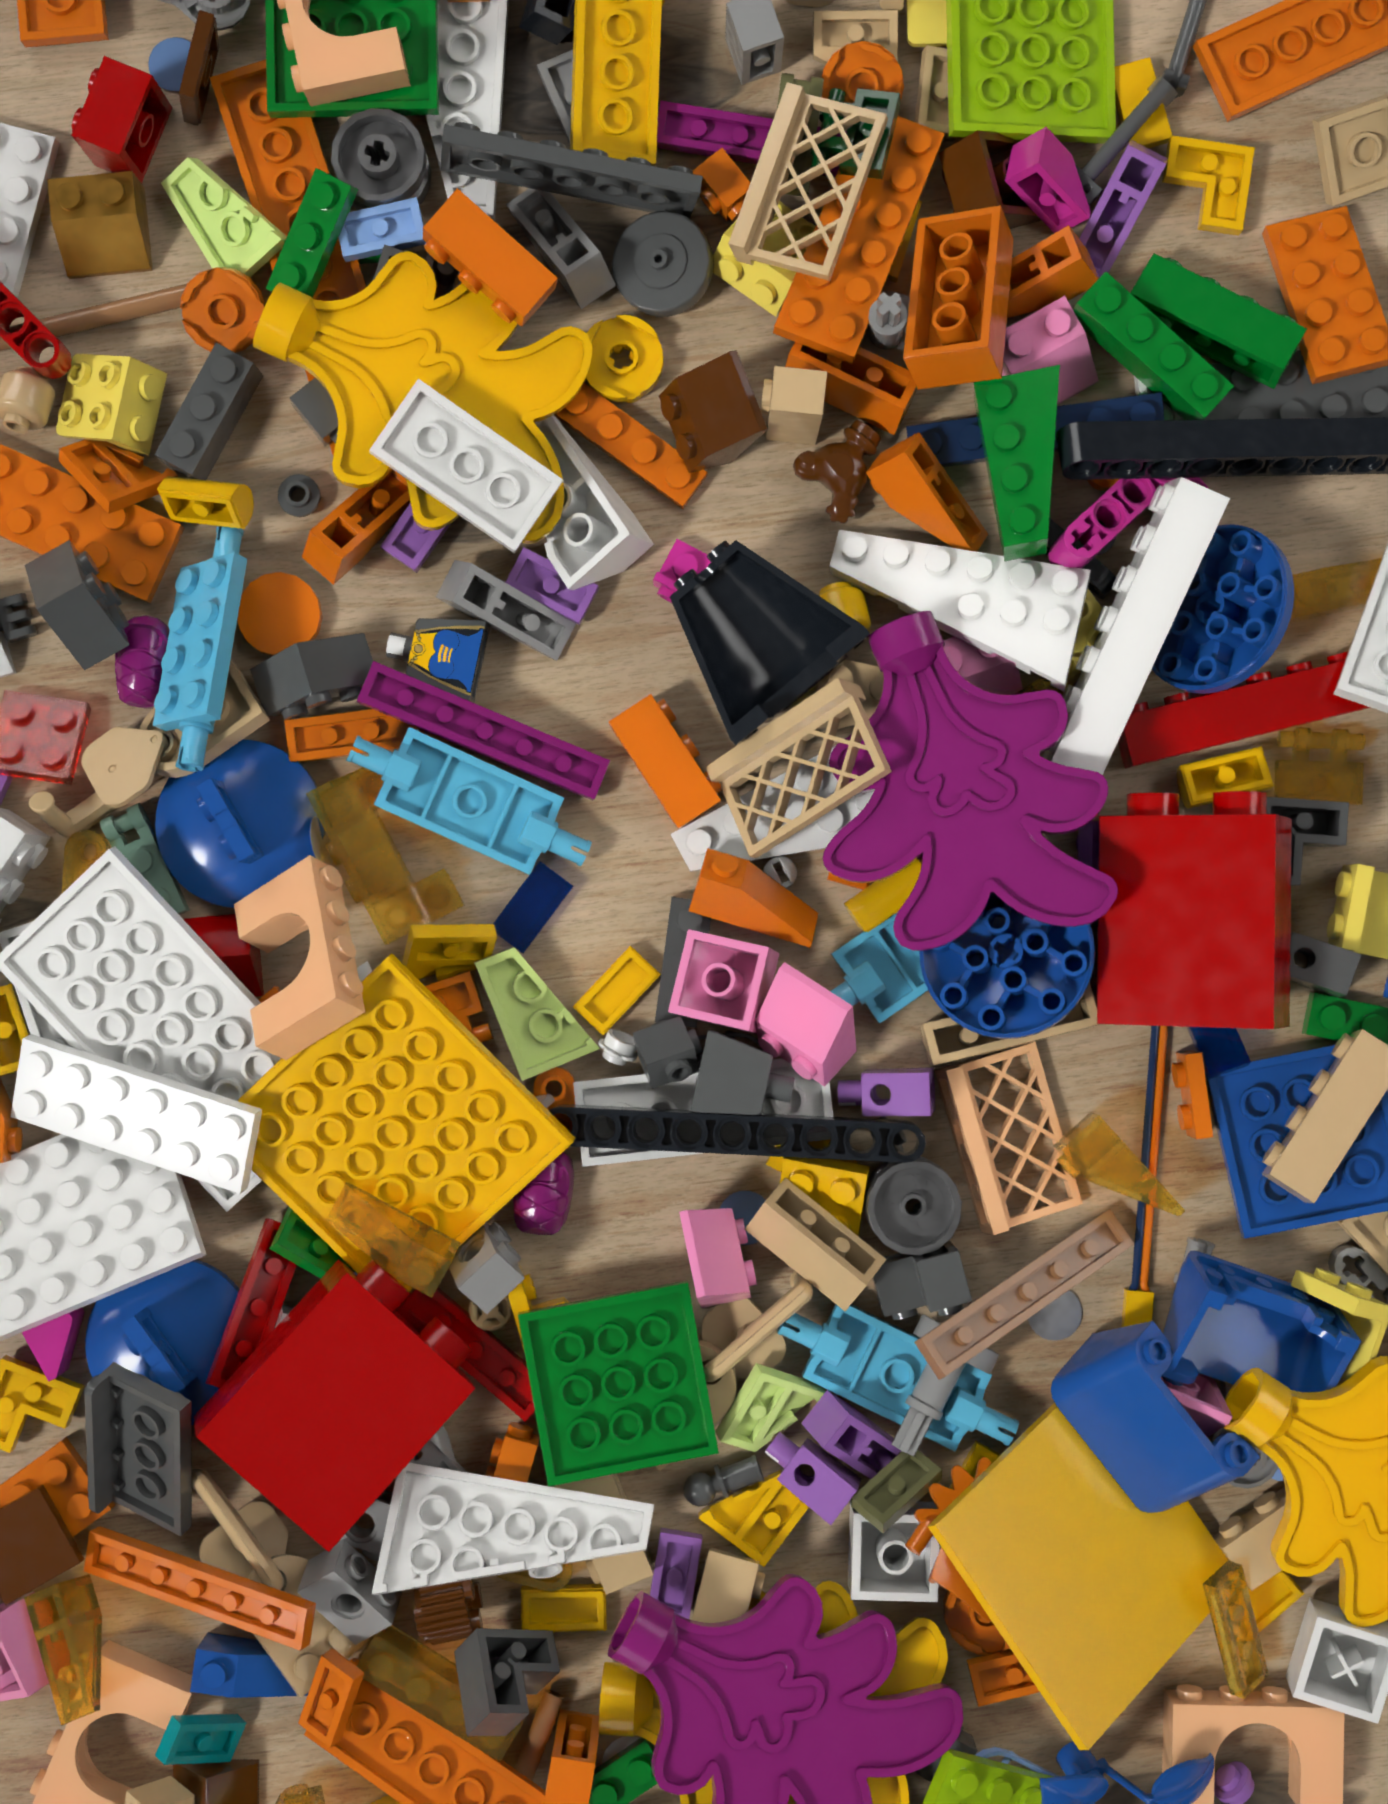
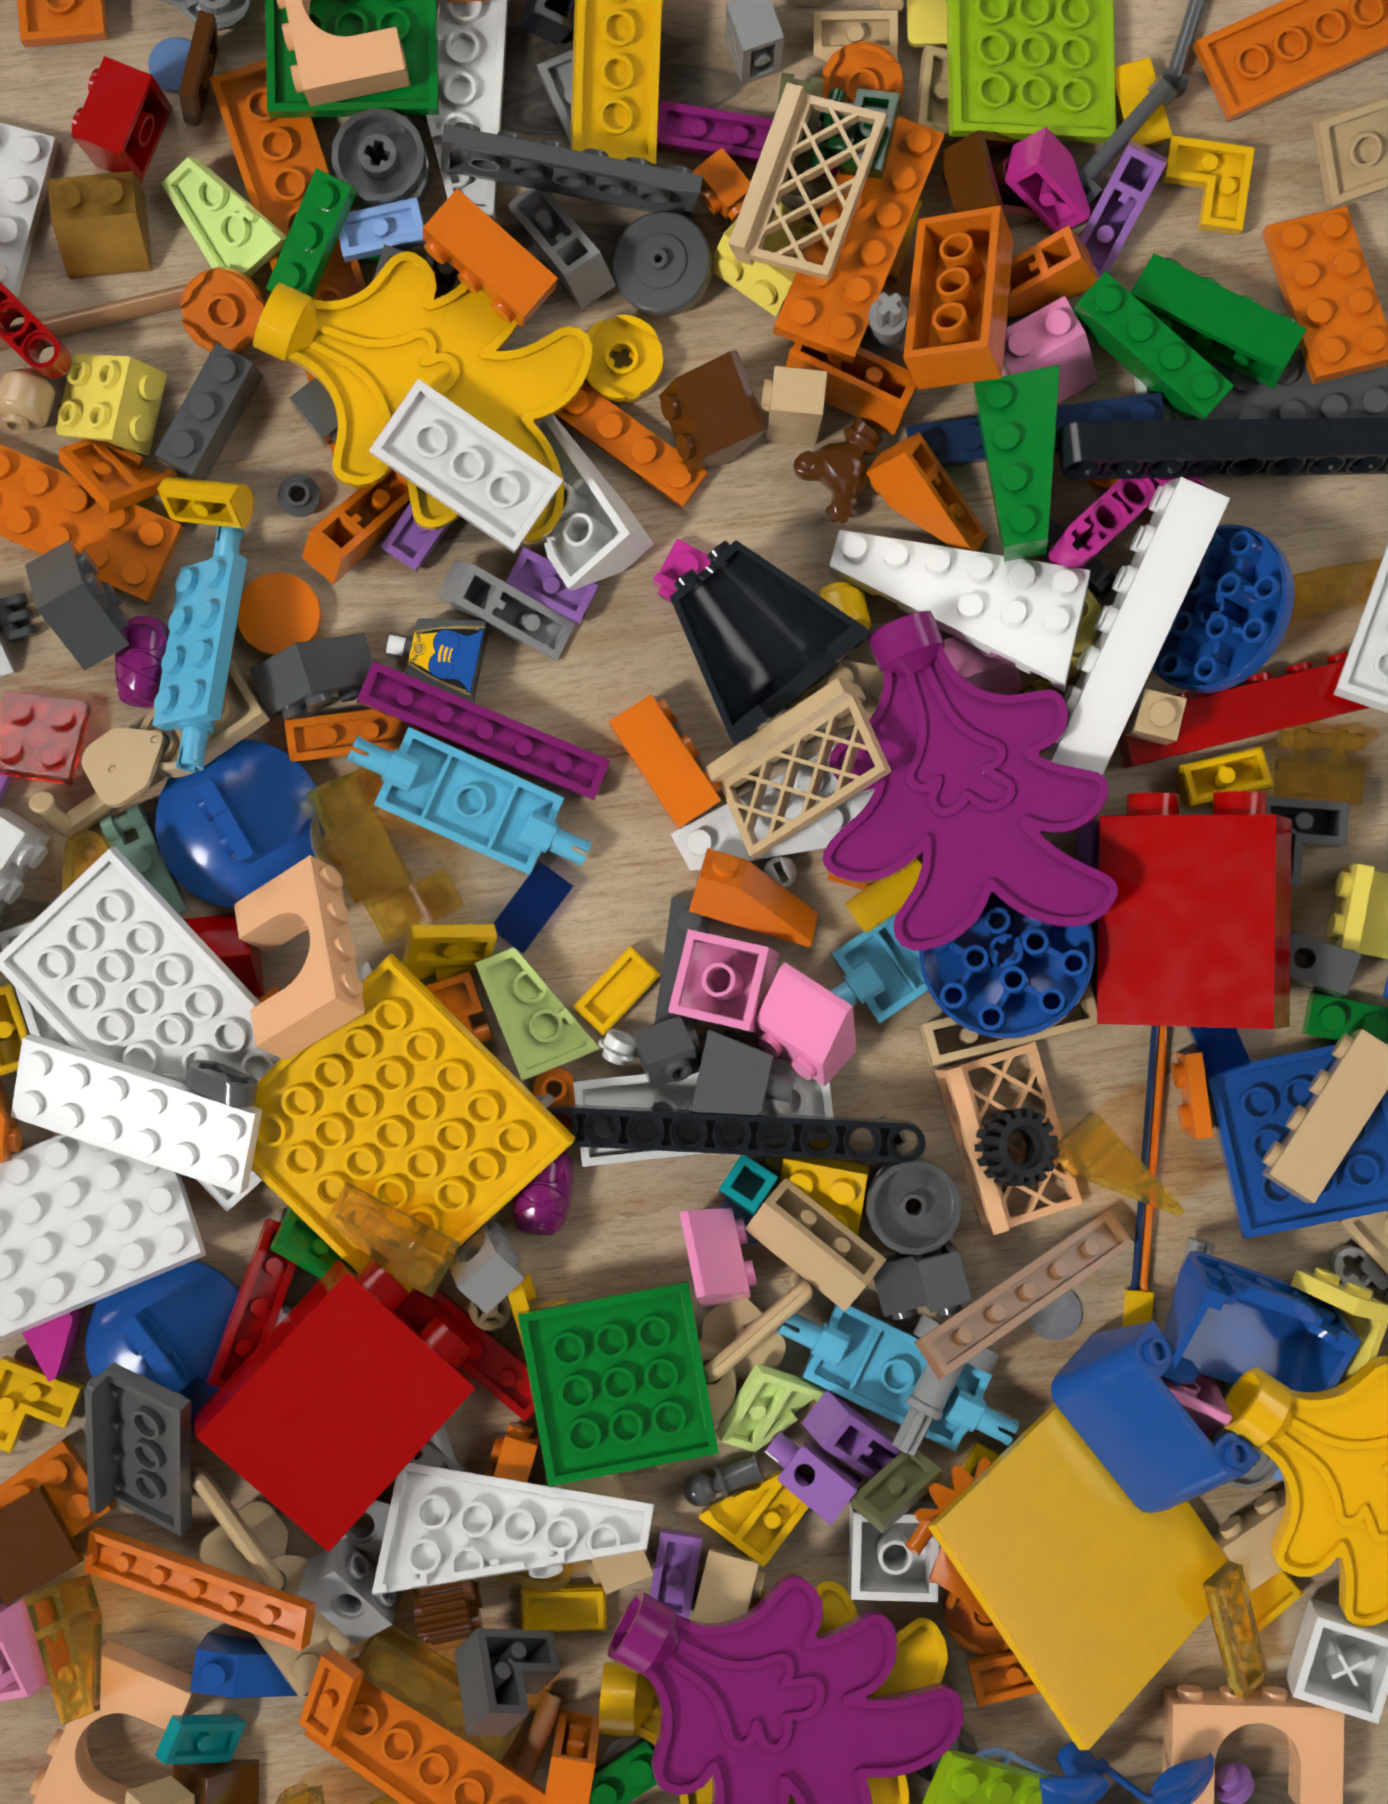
medium lavender torso [838,1067,936,1116] -> none
none -> dark grey beam [186,1060,258,1107]
none -> teal brick [718,1155,778,1217]
none -> black tyre [974,1108,1059,1186]
none -> tan brick [1124,688,1187,746]

